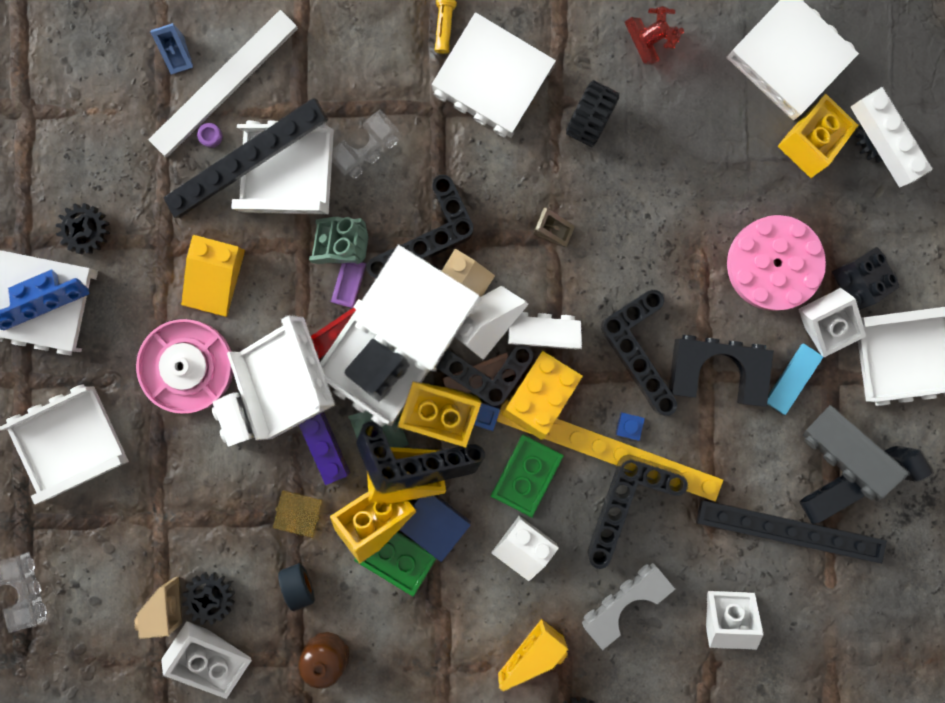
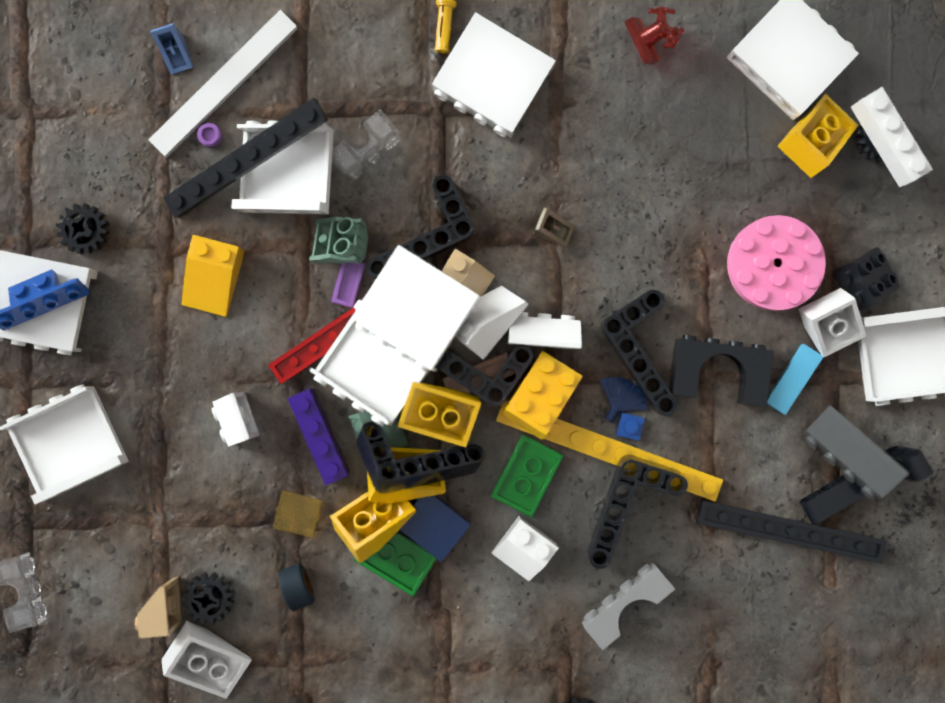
bright pink piece [136,319,233,414] -> none
white panel [227,316,335,440] -> none
reddish brown cylinder [298,632,350,689] -> none
black bracket [345,338,410,402] -> none
blue plate [474,402,500,431] -> none
yellow slope [498,619,568,691] -> none
black tyre [566,80,619,147] -> none
white slope [706,591,763,650] -> none
none -> dark blue hand [599,377,647,423]

